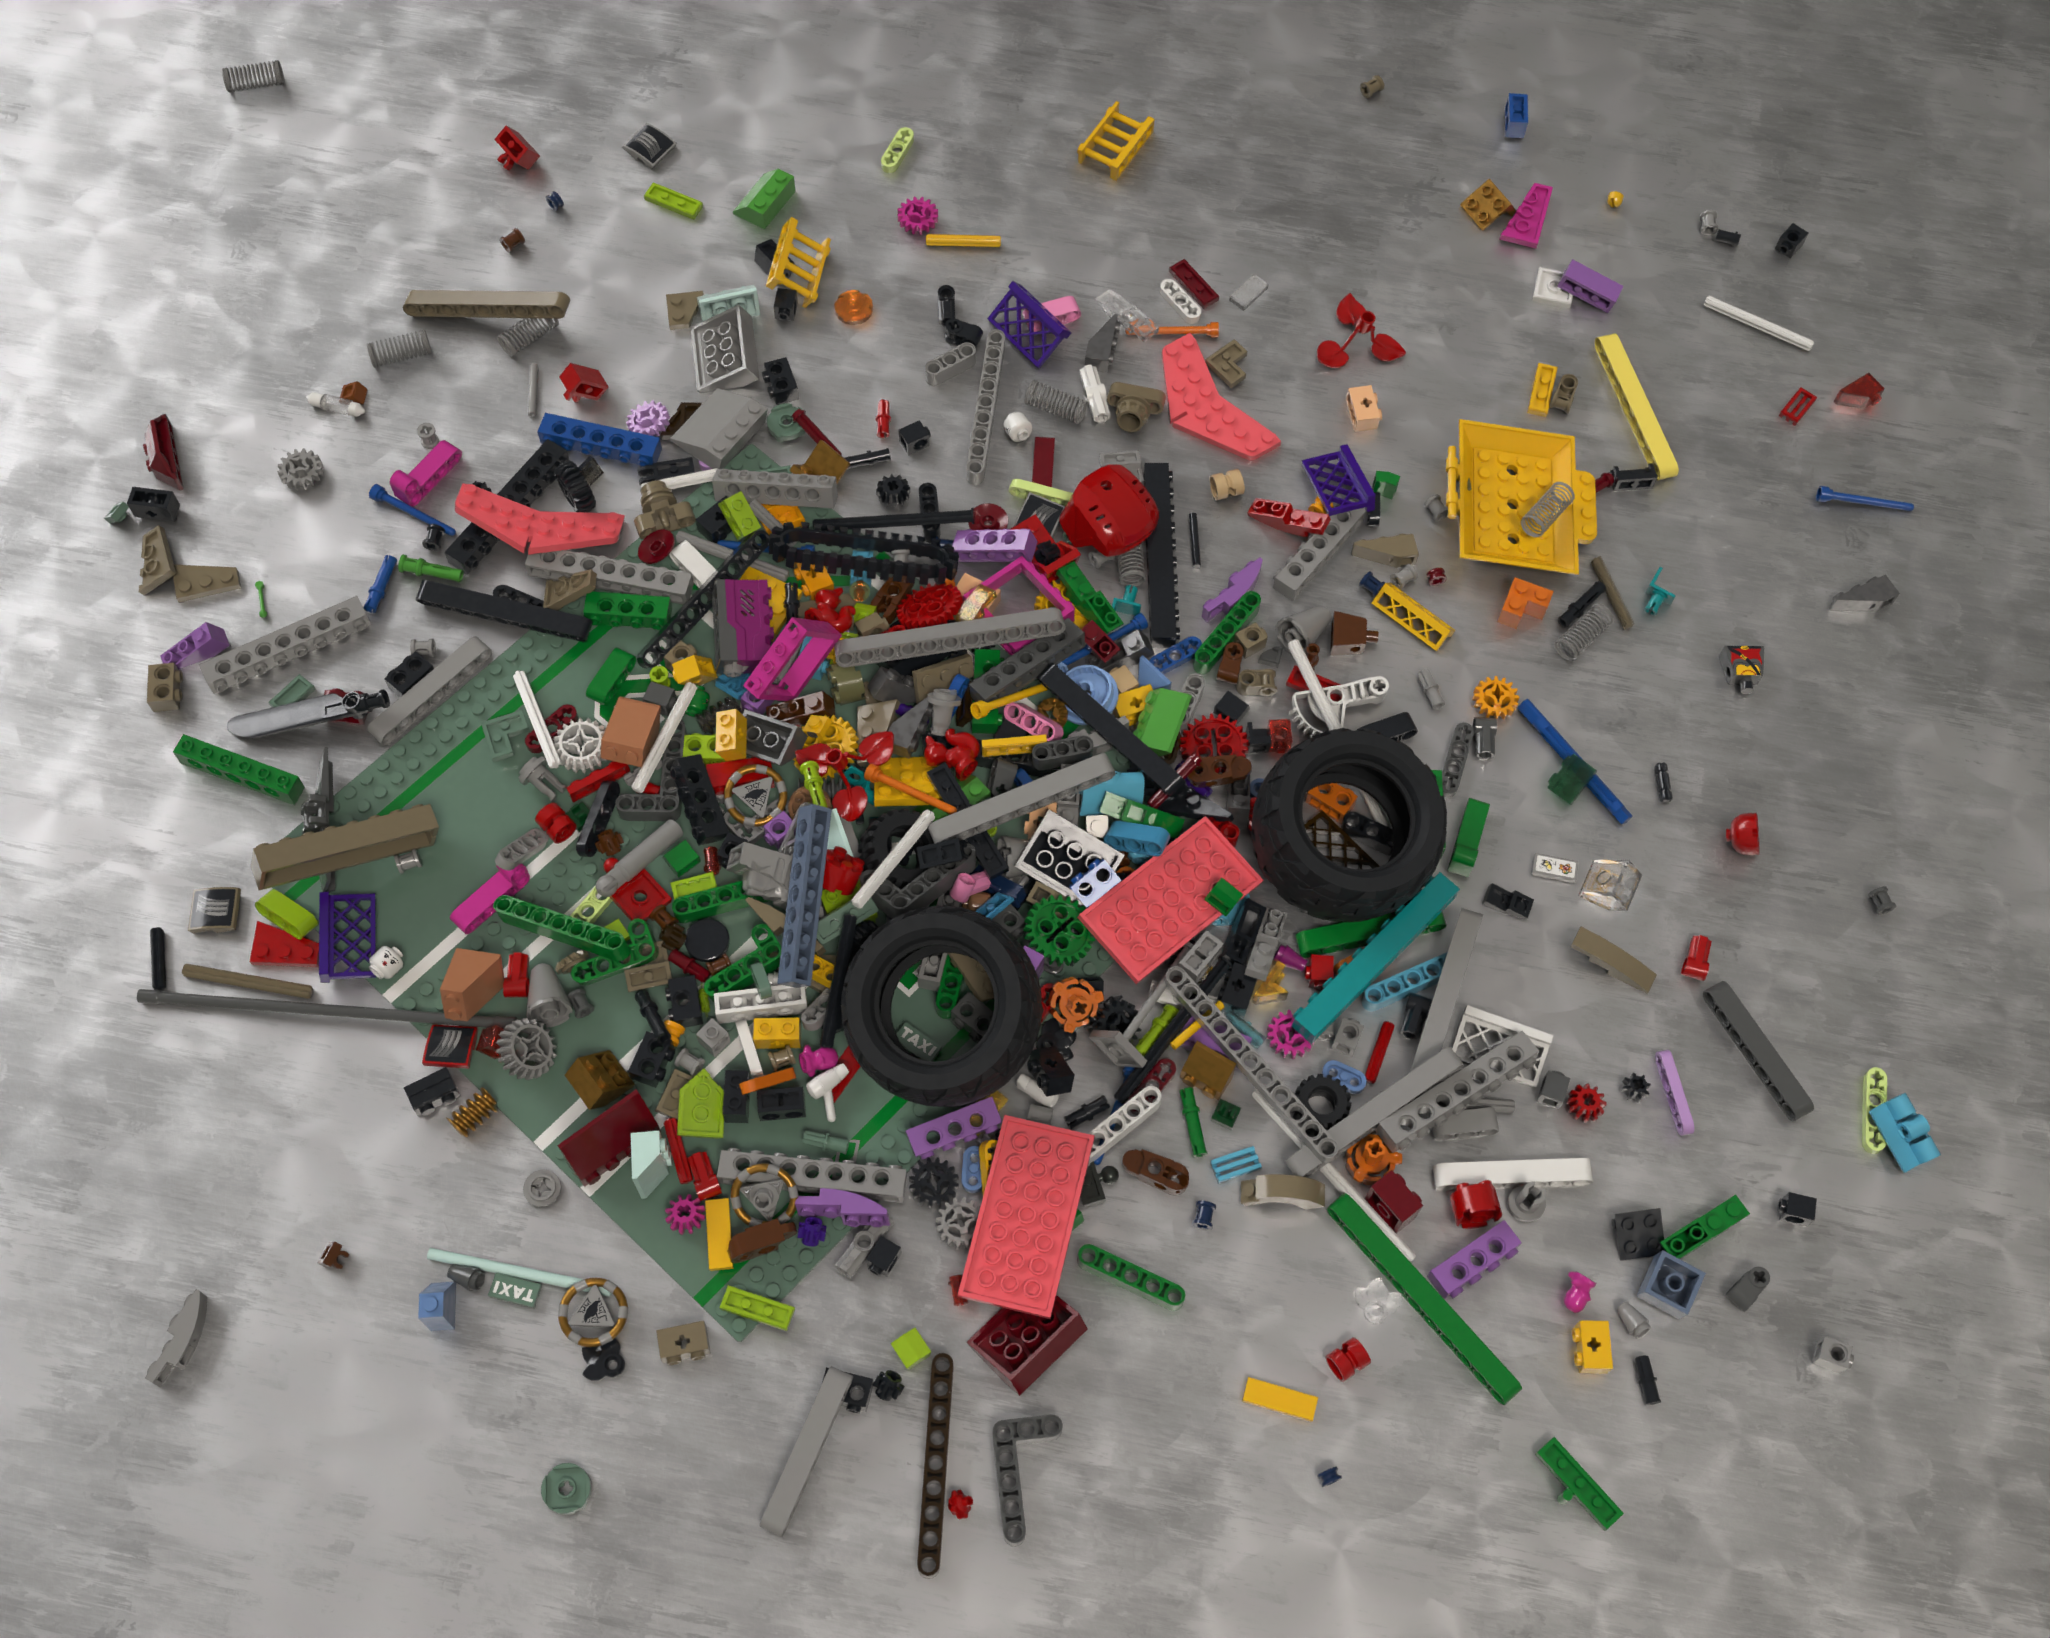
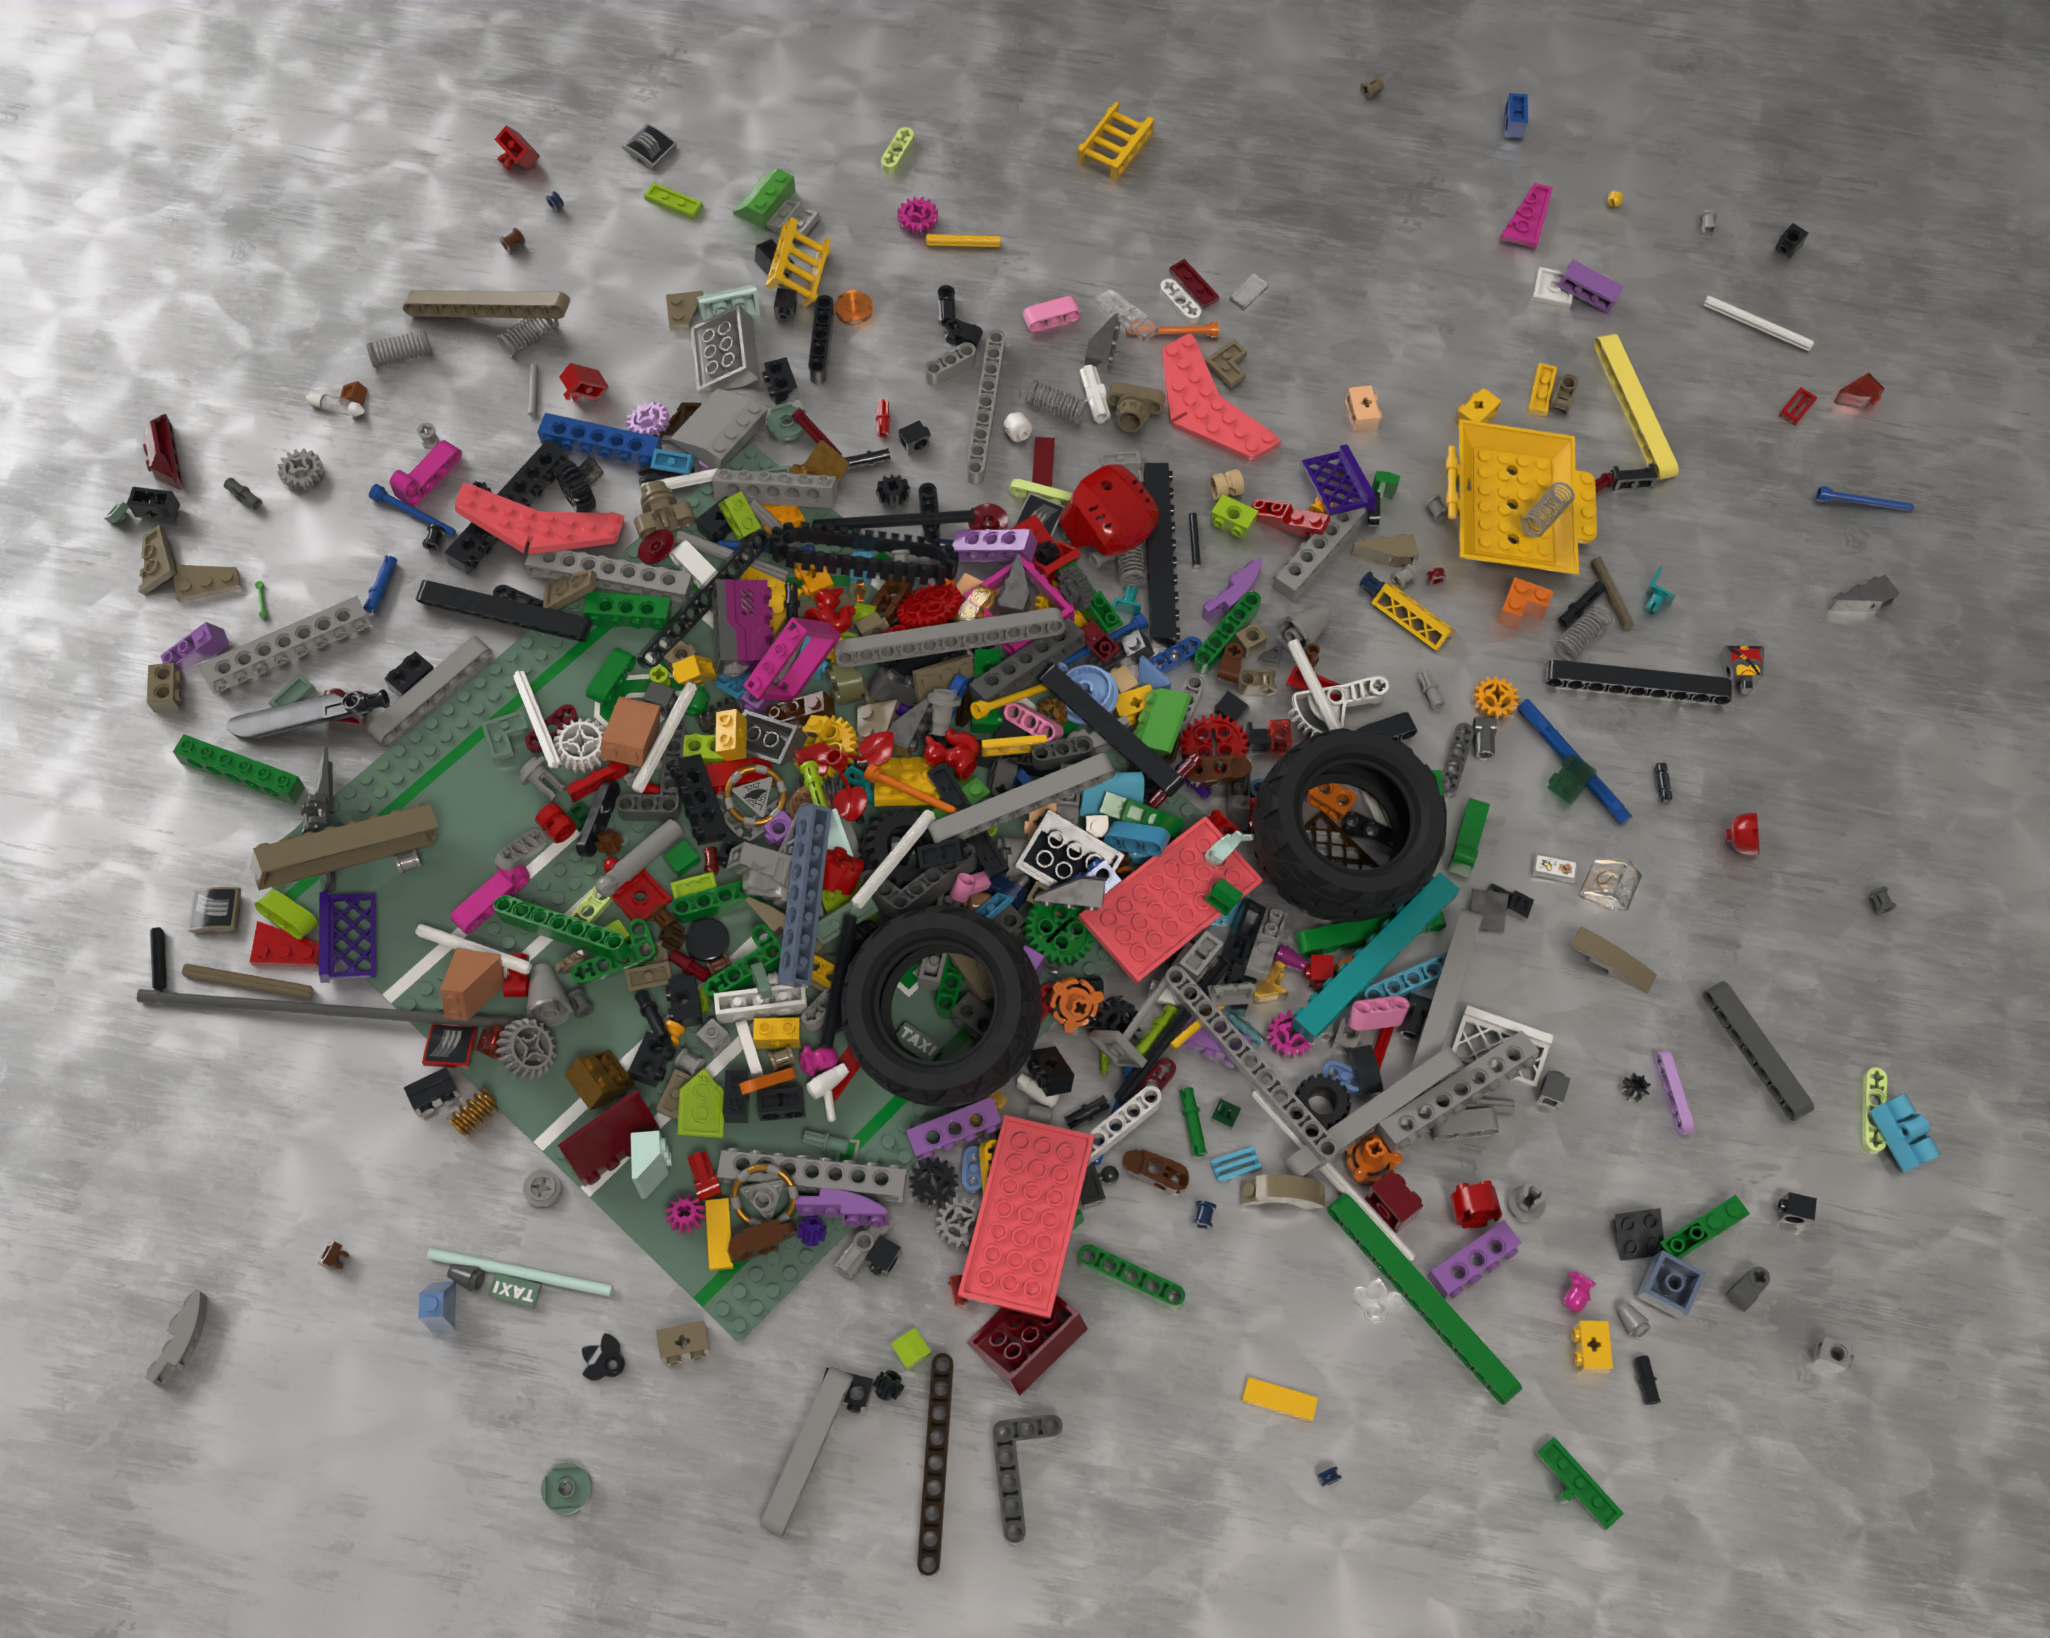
light grey piece [222,60,284,92] -> none
white head [369,946,403,979] -> none
bright green pin [398,554,464,583] -> none
light grey bush [410,638,436,657] -> none
piece [558,1278,628,1347] -> none
red axle [664,1118,693,1184] -> none
lime tile [719,1285,795,1332] -> none
red plant [948,1489,973,1520] -> none
dark purple fence [987,281,1072,368] -> none
black plate [1036,1018,1077,1061] -> none
black wing [1157,785,1234,822] -> none
pearl gold slope [1180,1041,1237,1100] -> none
red plant [1317,293,1406,368] -> none
red wheel [1325,1337,1371,1382] -> none
reddish brown torso [1330,611,1379,656] -> none
white beam [1433,1158,1593,1191] -> none
pearl gold bracket [1460,179,1516,231] -> none
red gear [1566,1083,1607,1123] -> none
red piece [1681,935,1712,981] -> none
black pin [1715,229,1741,247] -> none
none -> dark grey pin [224,478,262,510]
none -> white axle [415,924,532,974]
none -> dark azure slope [650,448,696,475]
none -> light grey slope [766,199,820,243]
none -> black beam [808,295,835,384]
none -> flat silver slope [997,554,1032,615]
none -> flat silver slope [1035,875,1106,911]
none -> dark grey gear [1058,565,1094,611]
none -> lime piece [1100,1050,1109,1079]
none -> light aqua helmet [1205,831,1255,866]
none -> light grey hinge [1207,982,1256,1007]
none -> lime brick [1210,494,1258,540]
none -> bright pink beam [1347,996,1410,1031]
none -> black slope [1349,1045,1384,1095]
none -> yellow brick [1455,387,1502,425]
none -> black piece [1469,889,1509,932]
none -> black beam [1545,660,1732,705]

